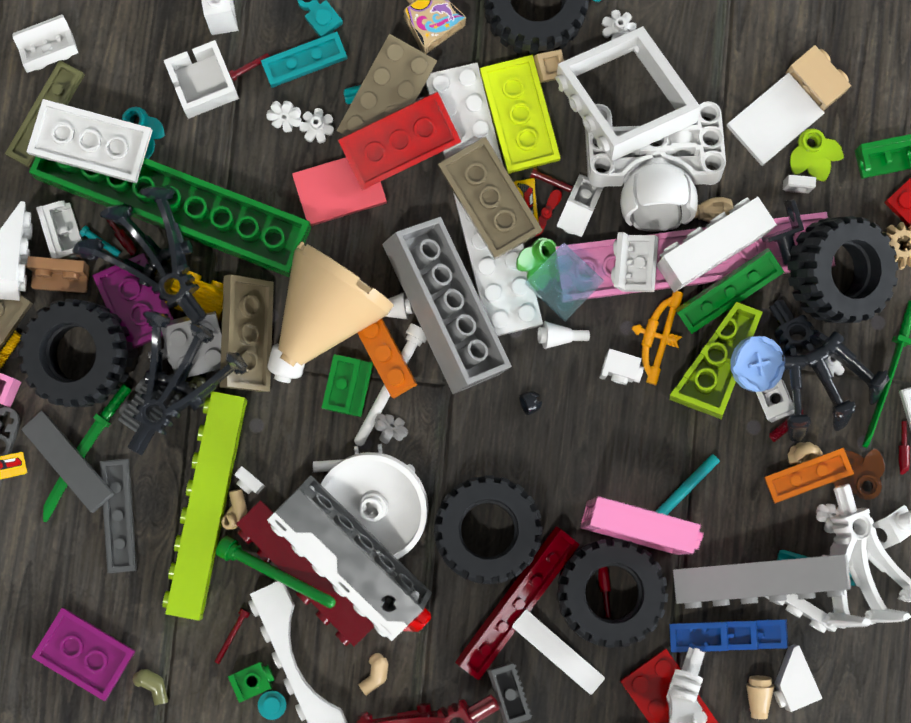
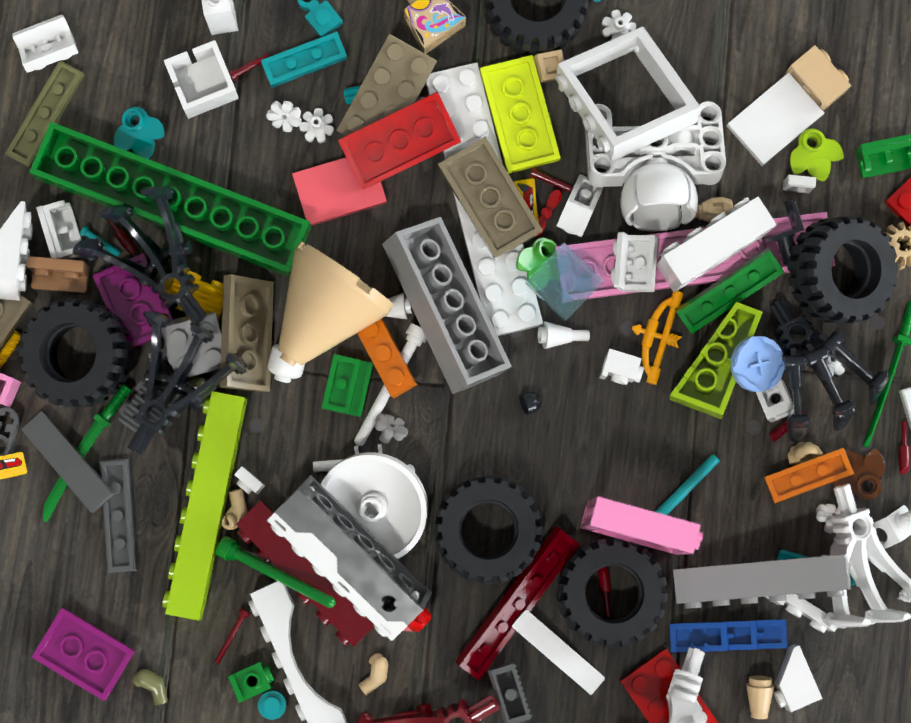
white plate [27,99,152,184] -> none

